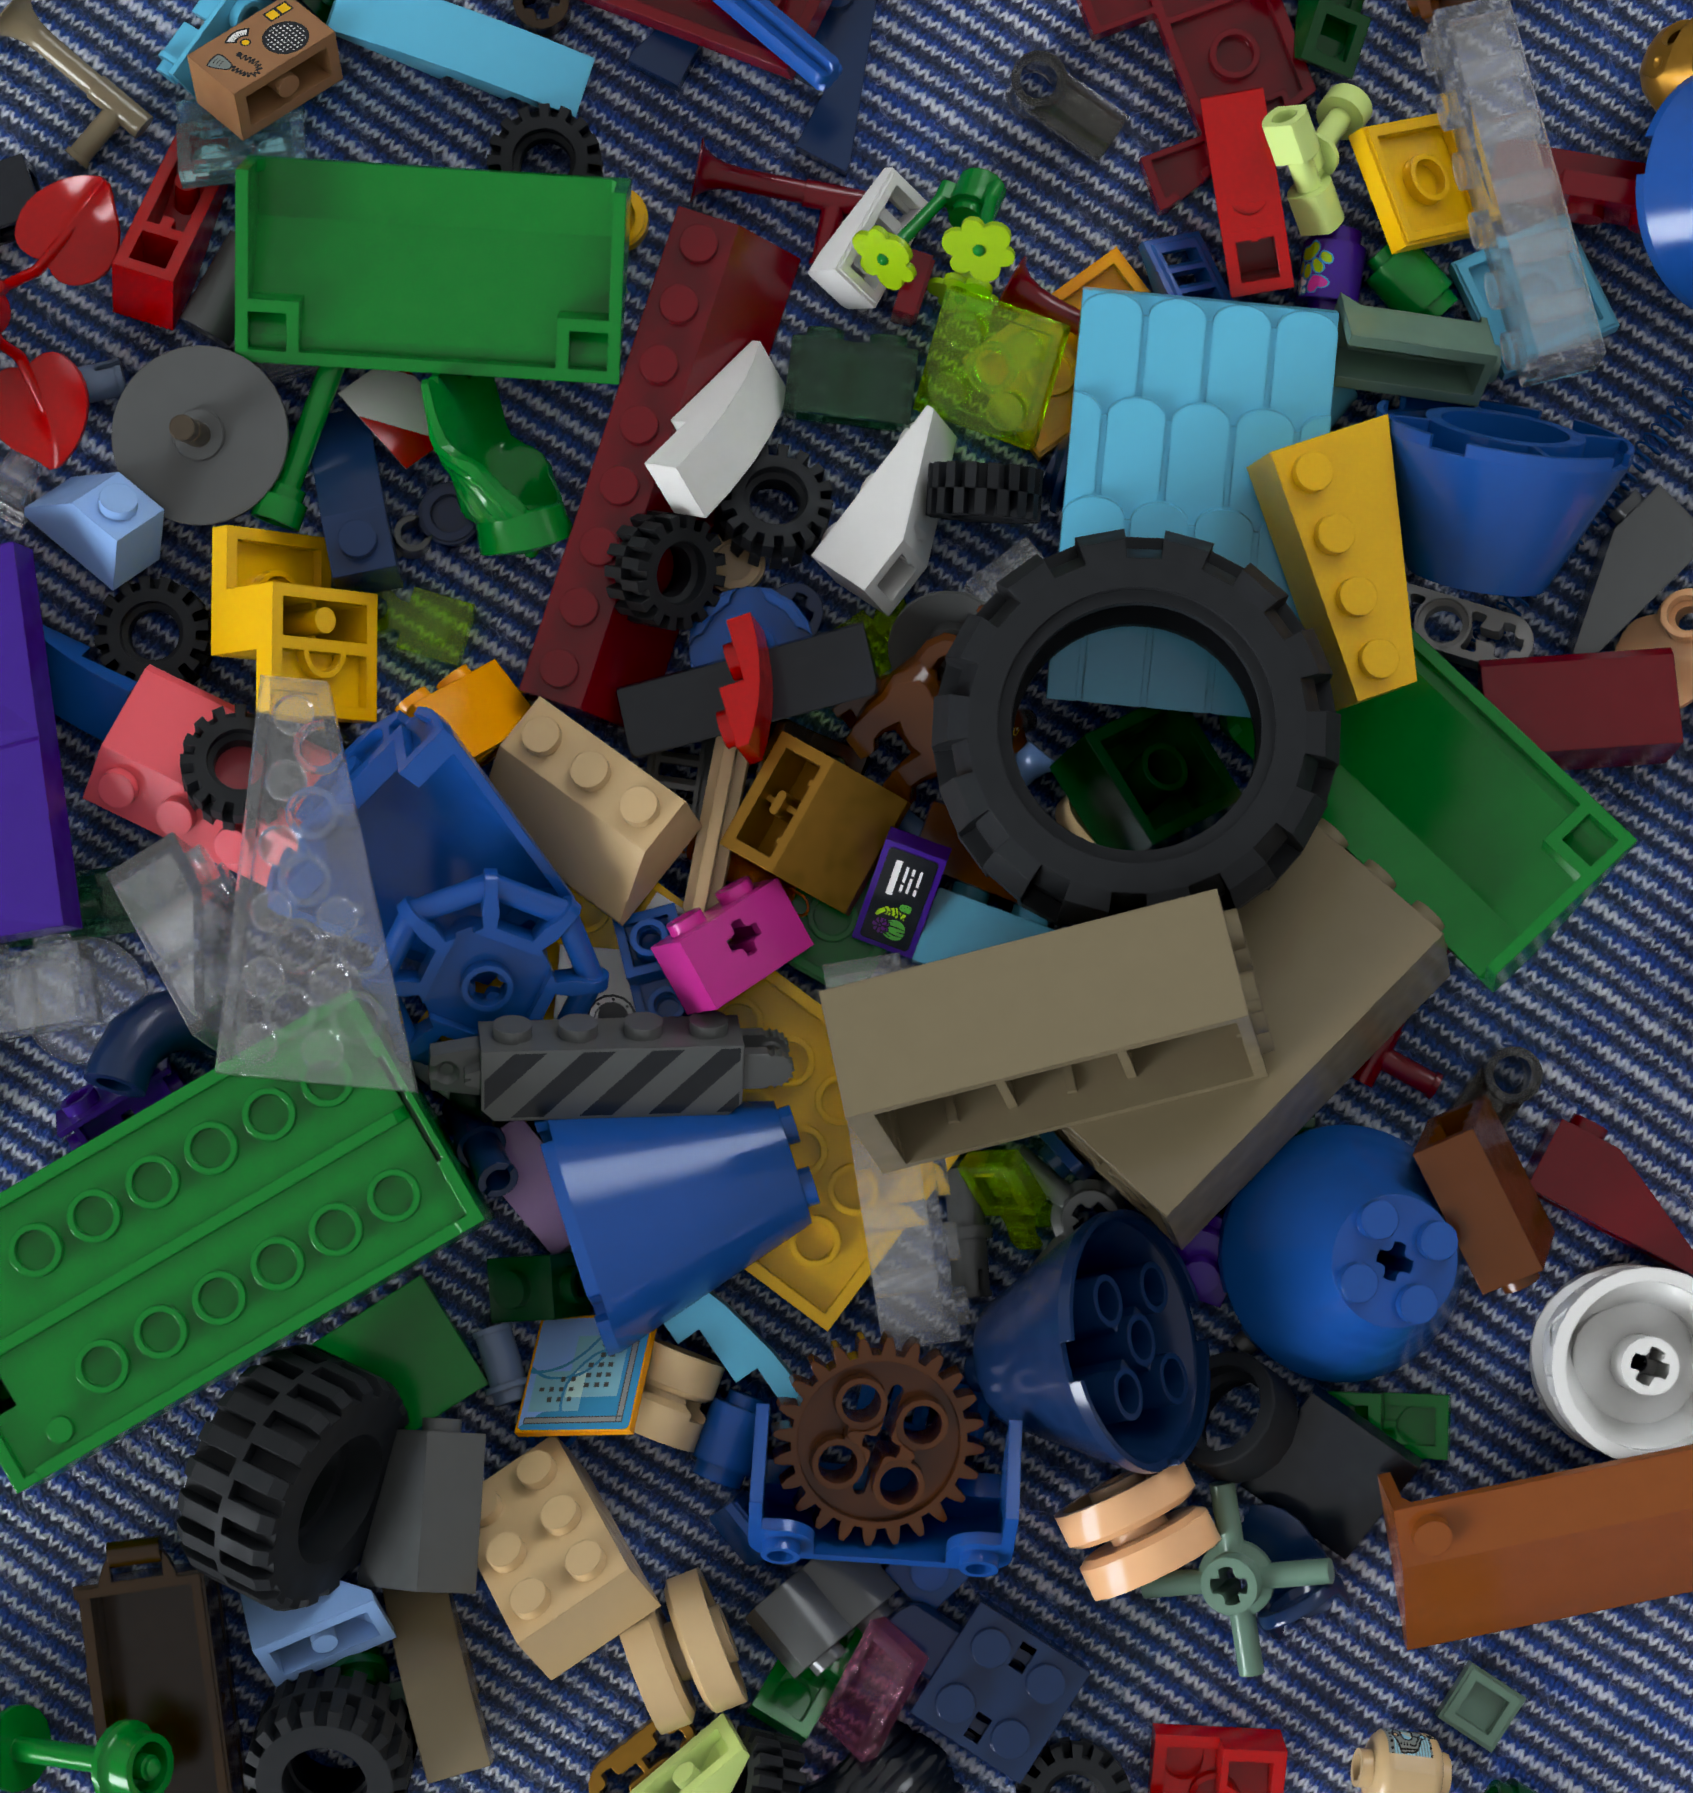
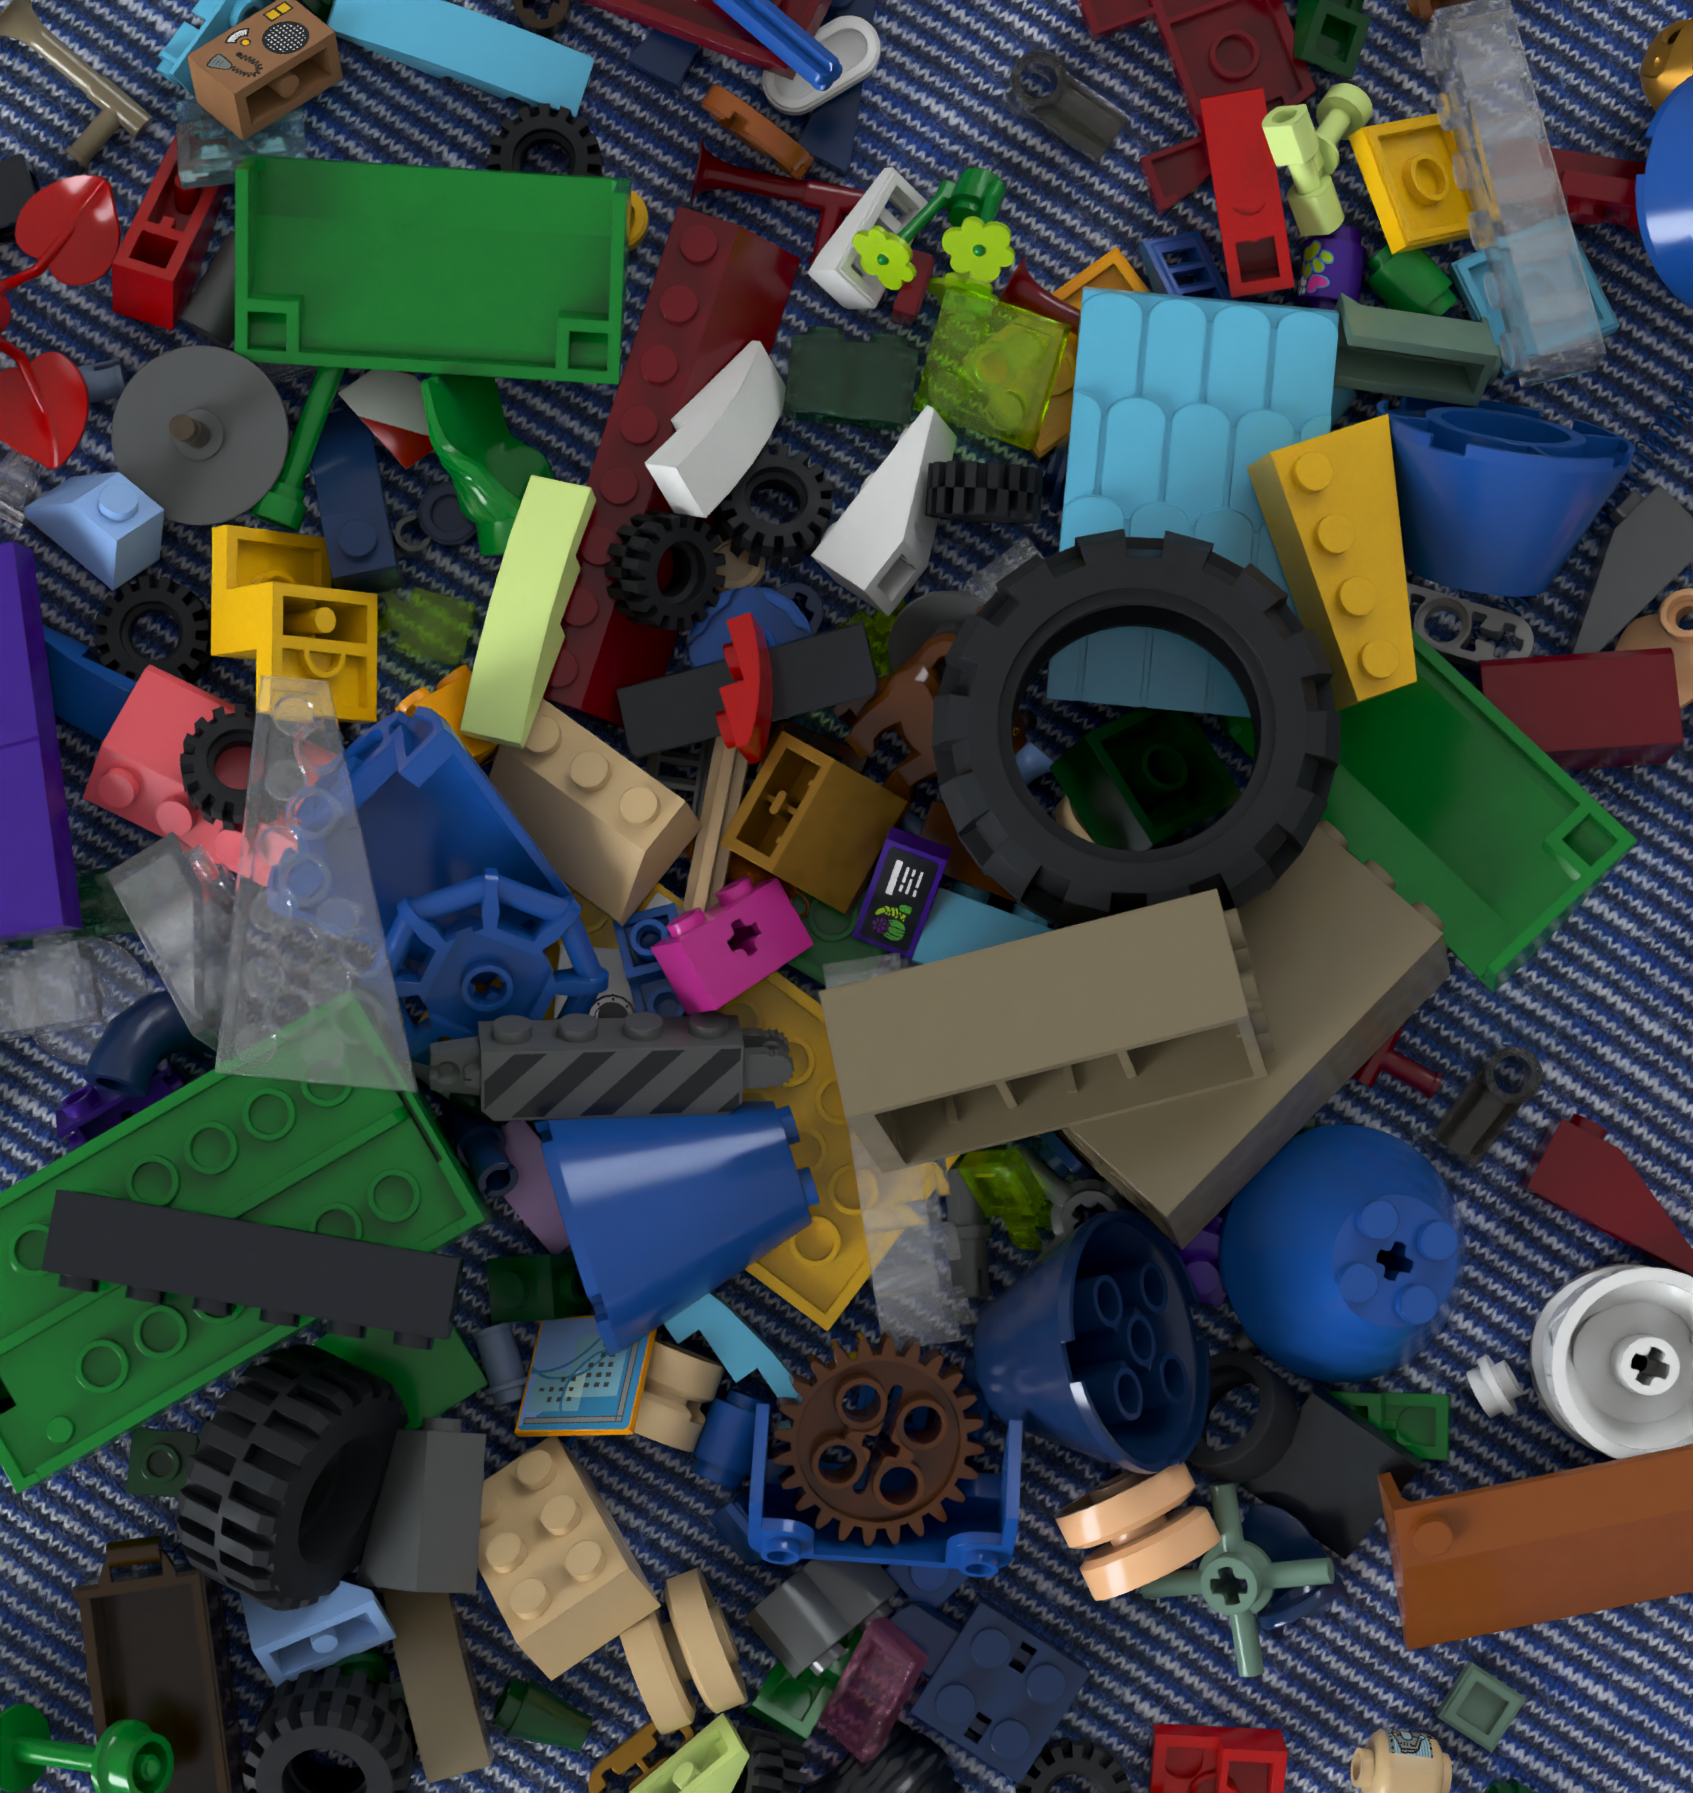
reddish brown brick [1413,1094,1555,1295] -> none
none -> black brick [42,1189,465,1350]
none -> dark green bracket [126,1428,199,1498]
none -> yellowish green slope [460,475,596,749]
none -> dark green cone [491,1676,593,1753]
none -> dark orange tile [701,84,816,180]
none -> white tile [762,16,881,116]
none -> white plate [1466,1354,1522,1418]

